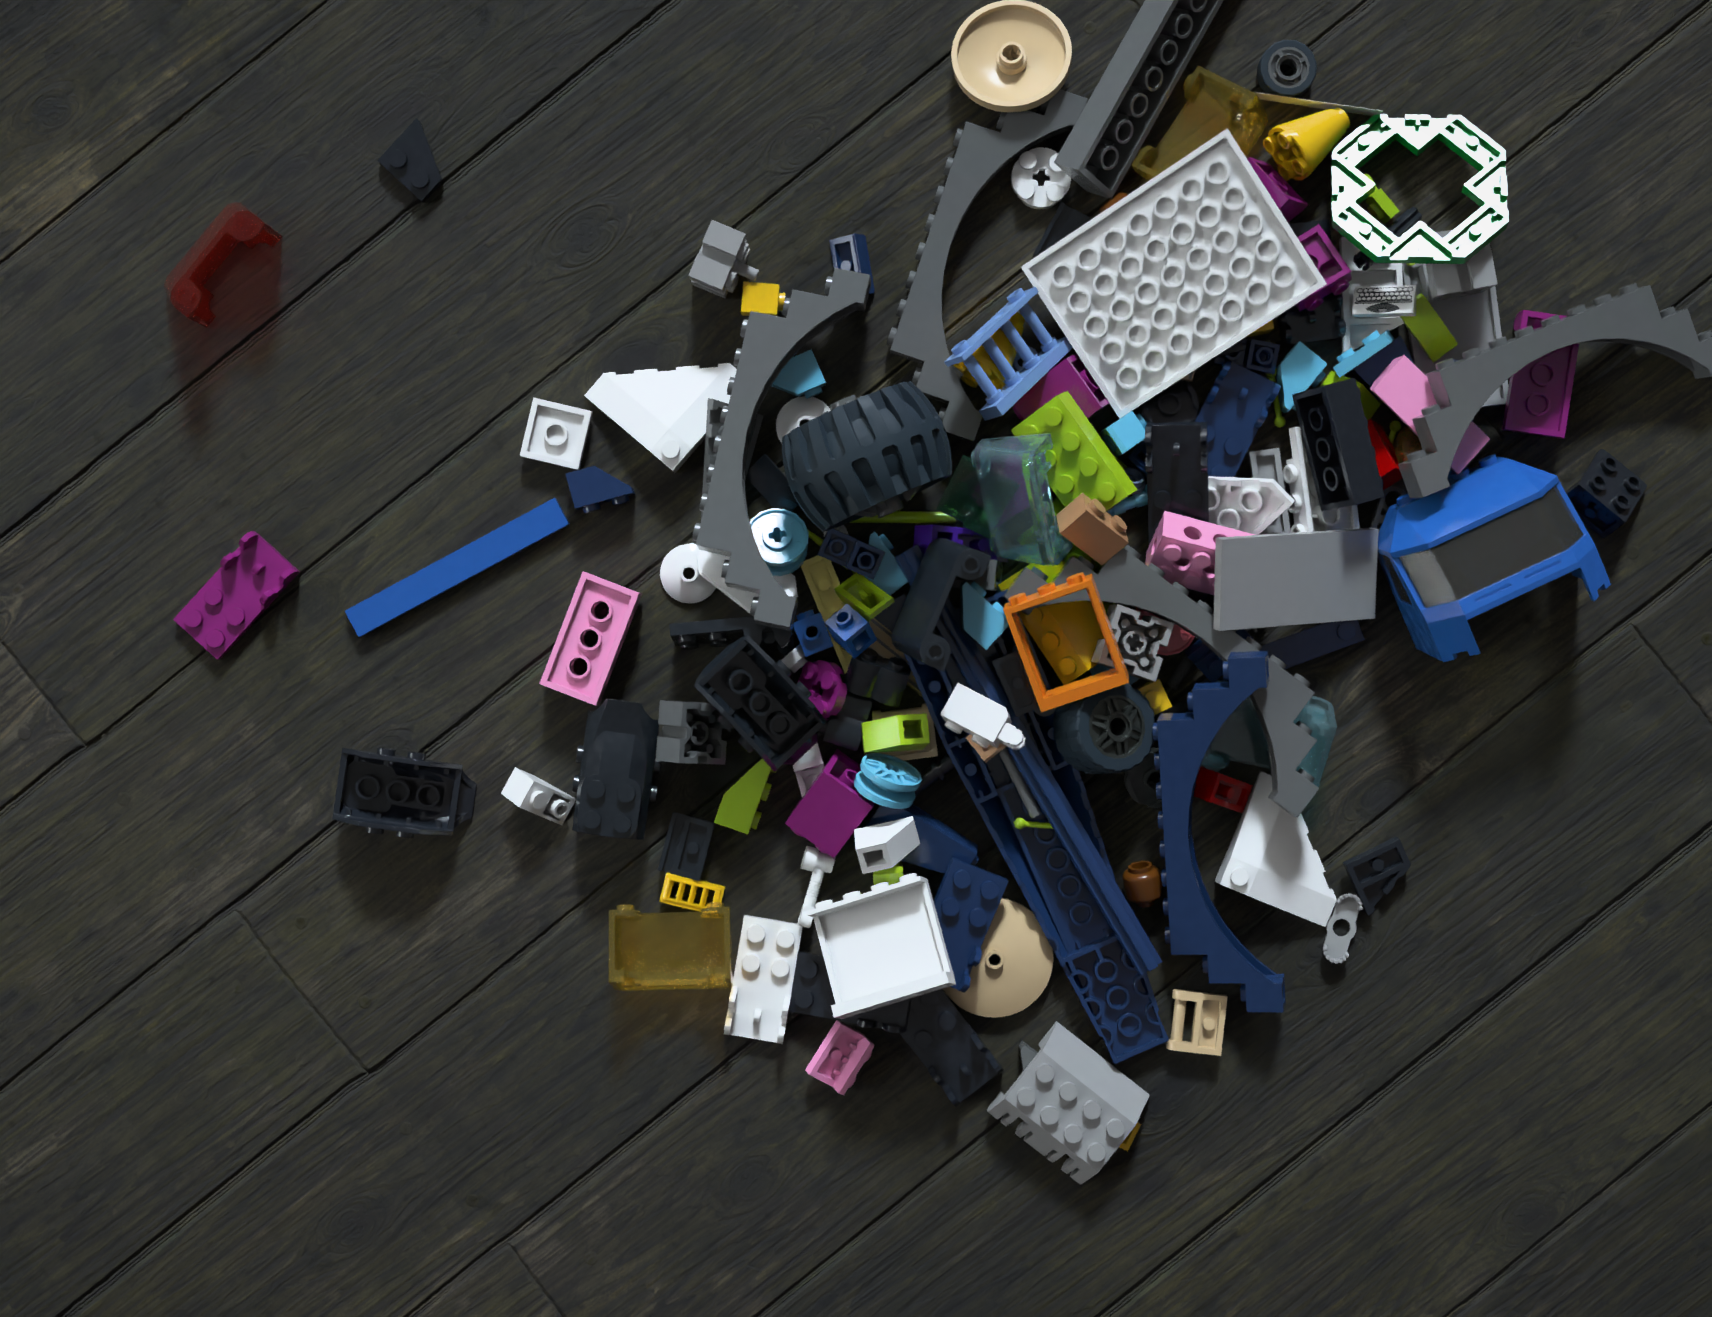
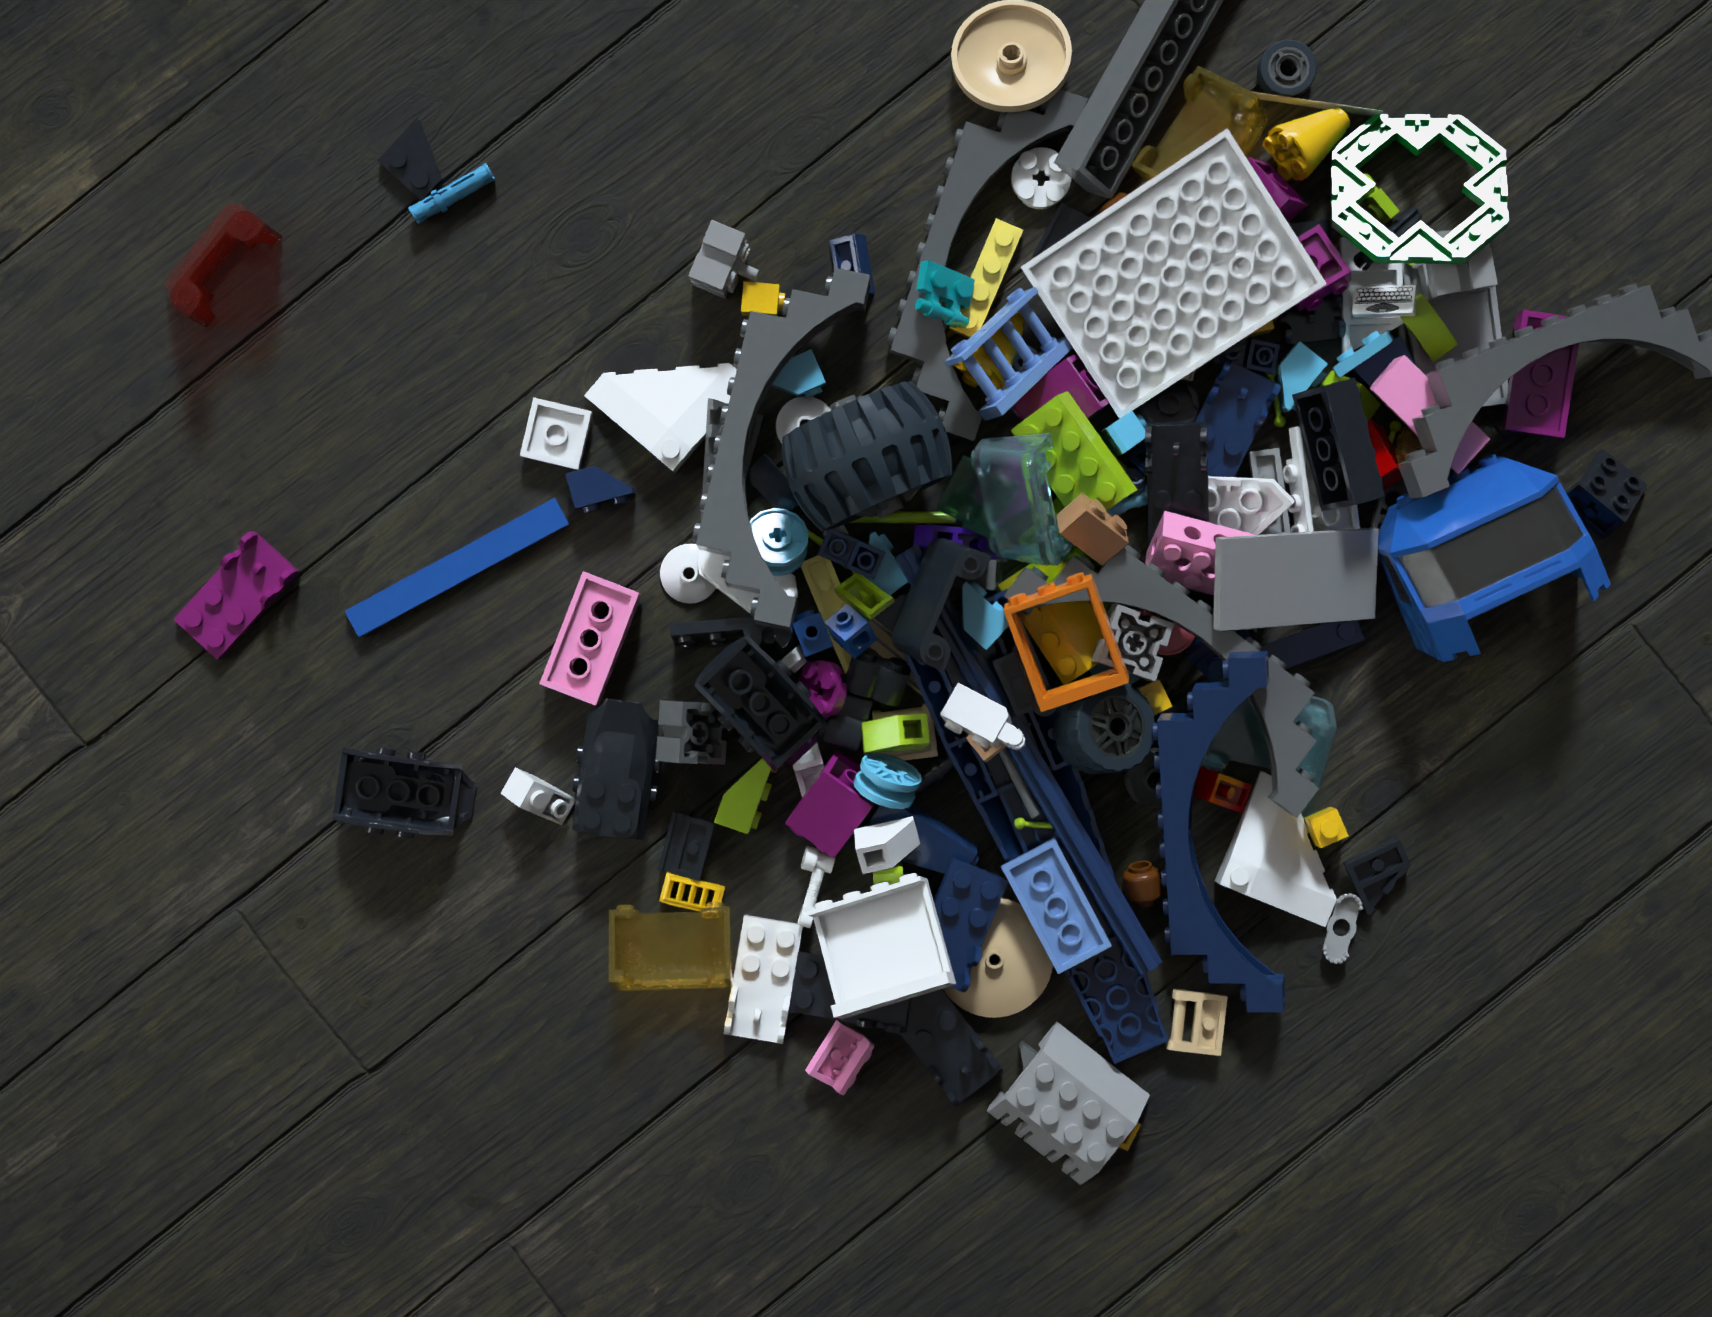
none -> dark azure pin [408,163,496,224]
none -> teal plate [915,260,975,328]
none -> light yellow plate [949,218,1023,338]
none -> medium blue hinge [1001,838,1112,974]
none -> yellow brick [1303,807,1349,848]

